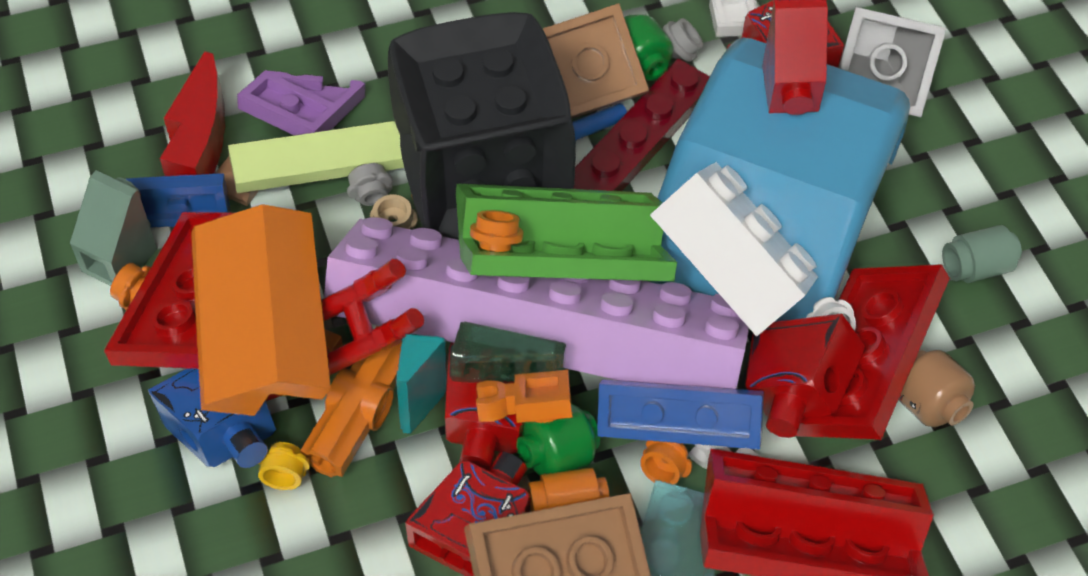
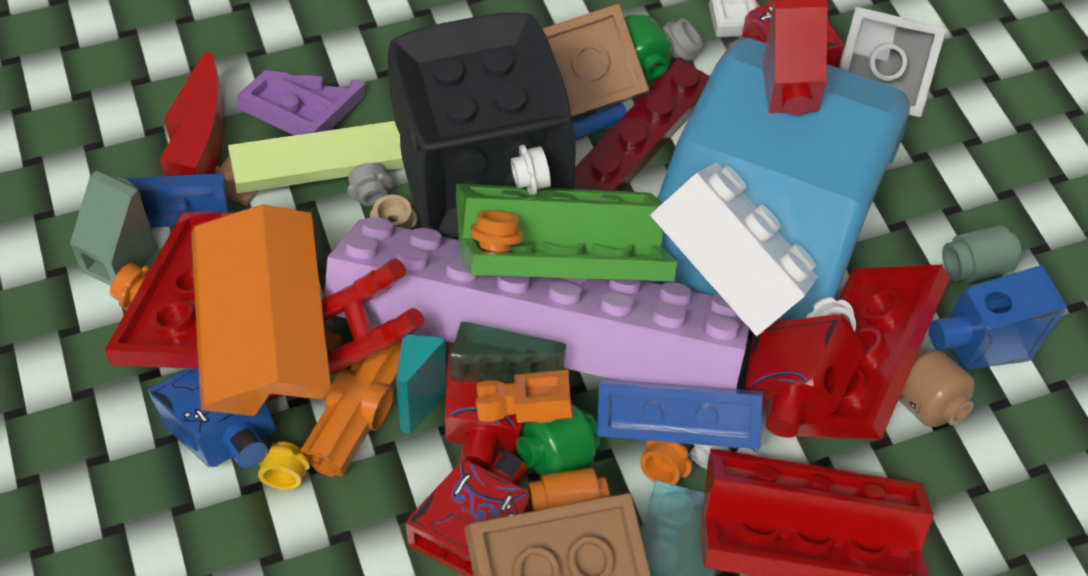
none -> white plate [510,144,551,195]
none -> blue torso [929,265,1067,370]

